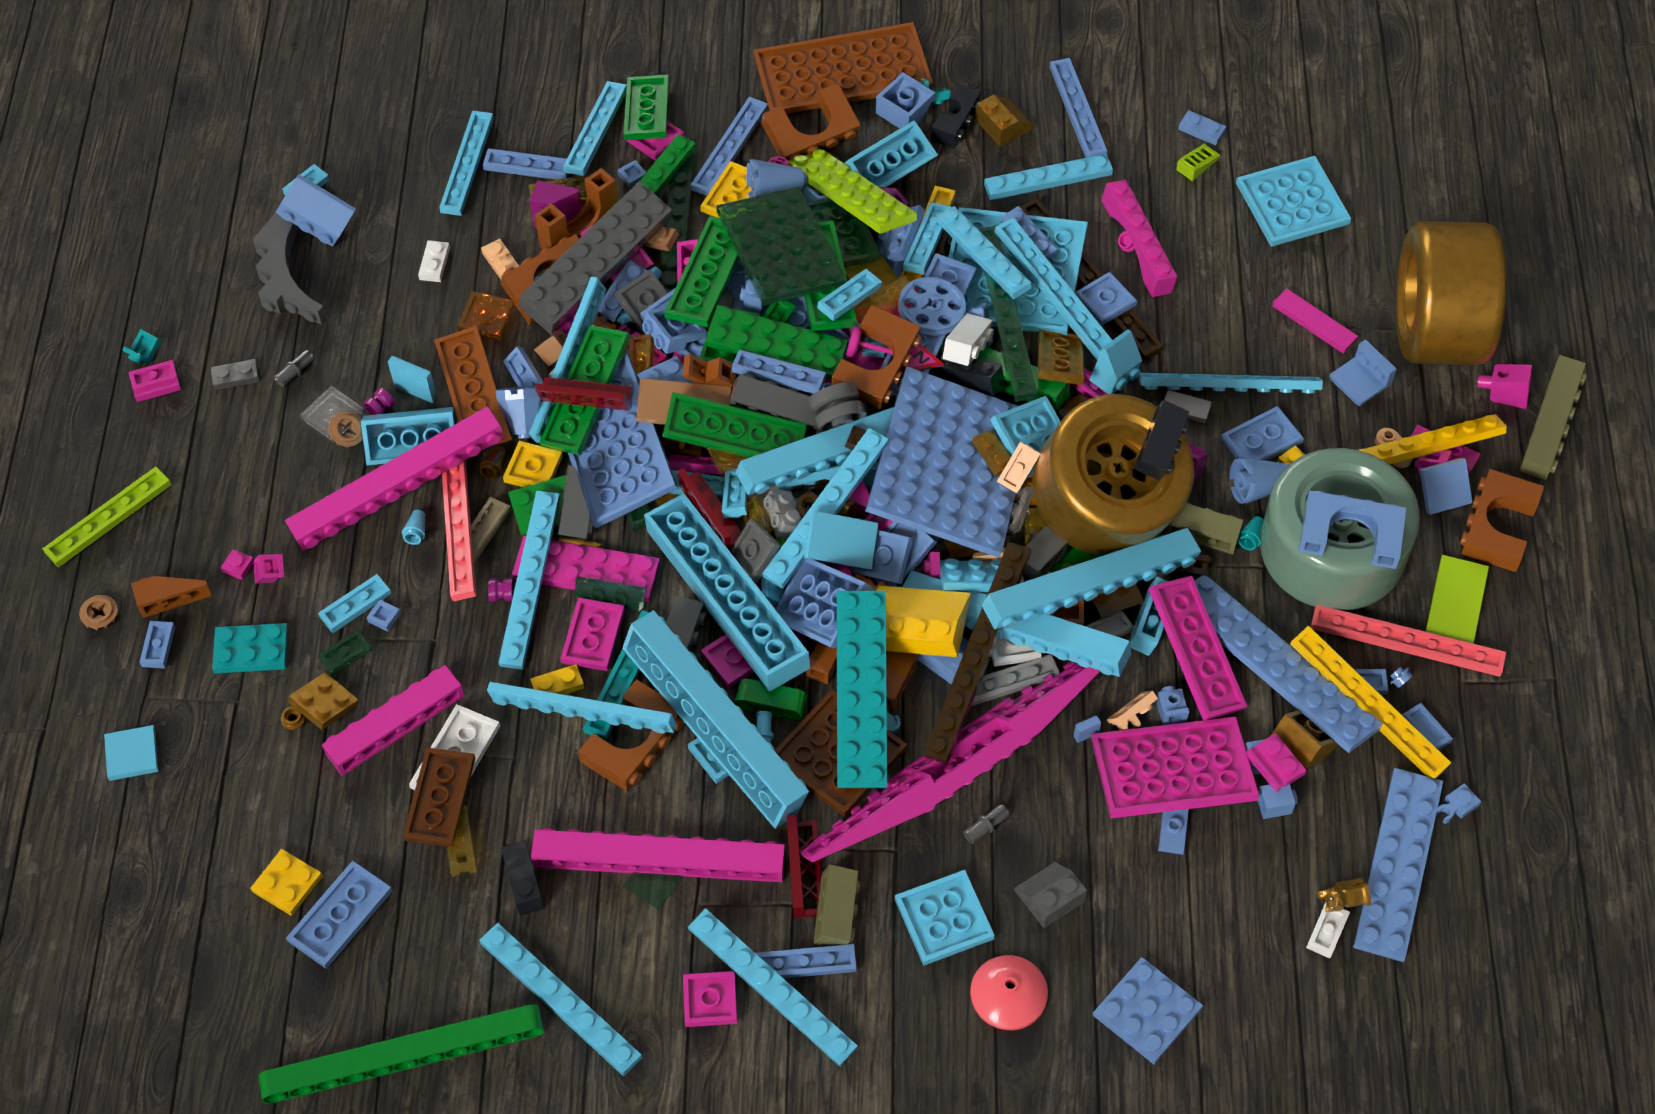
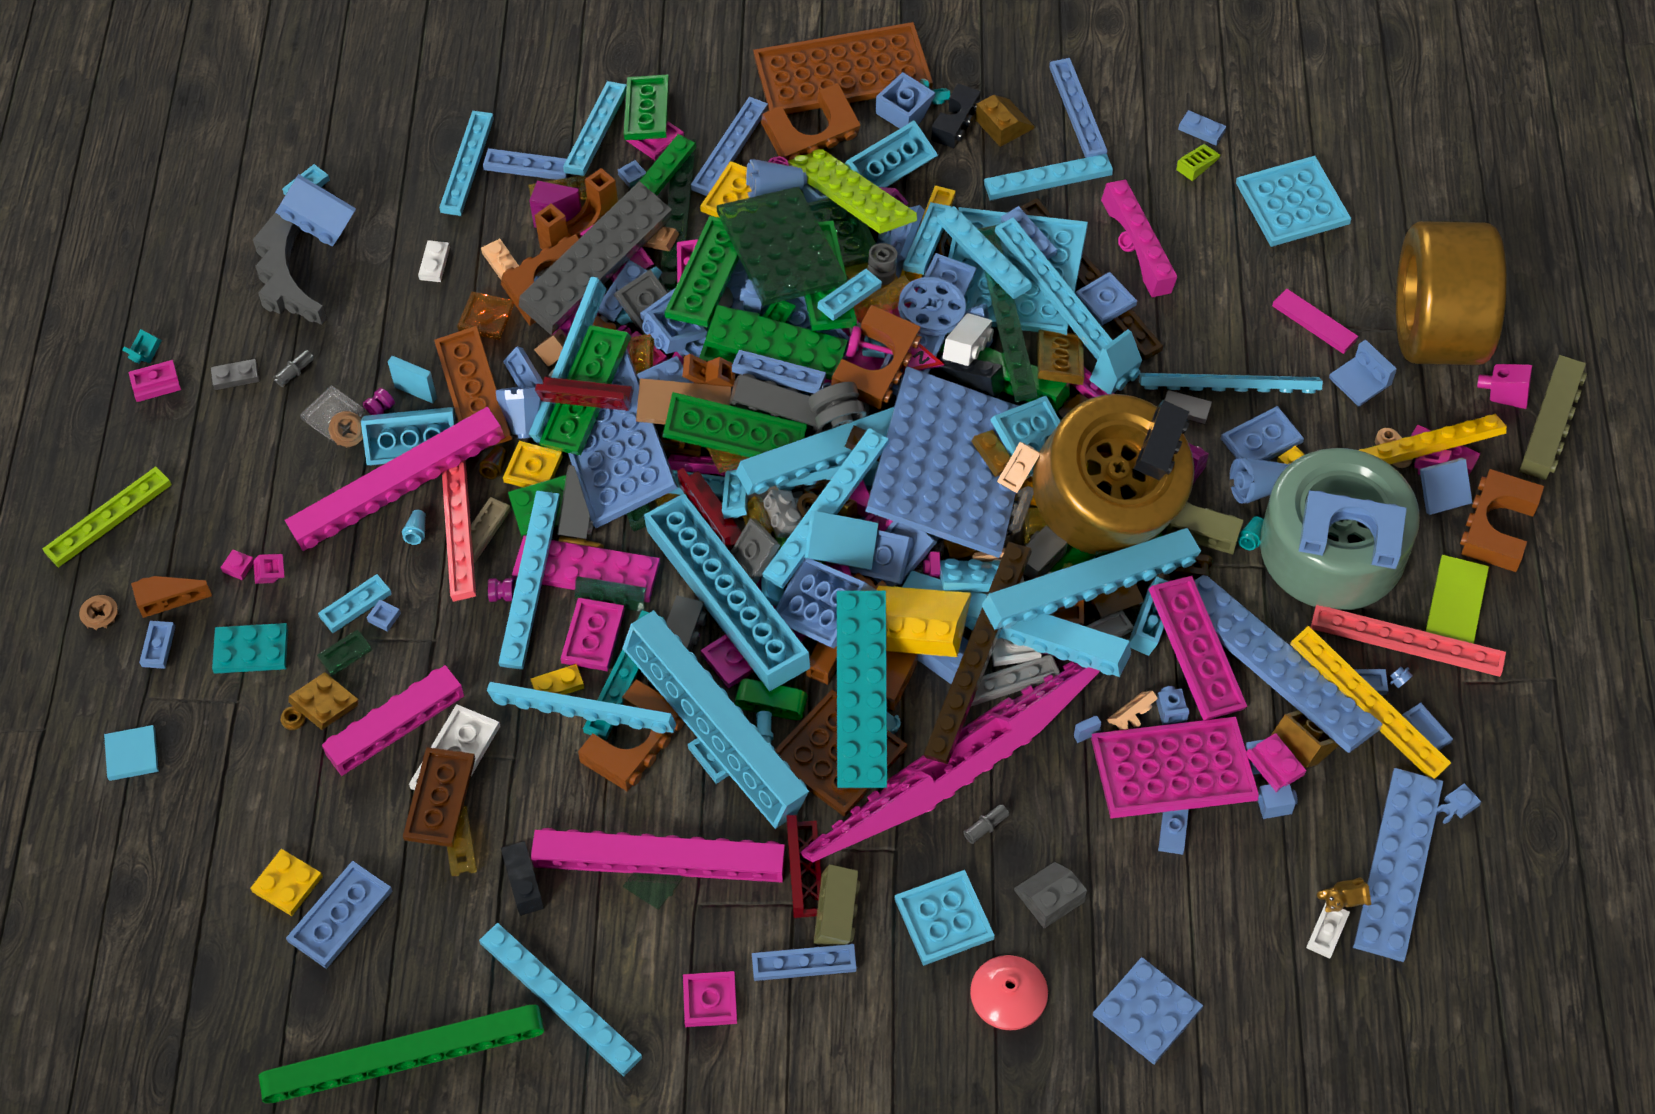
medium azure plate [688,908,858,1067] -> none
none -> dark grey wheel [868,243,898,285]

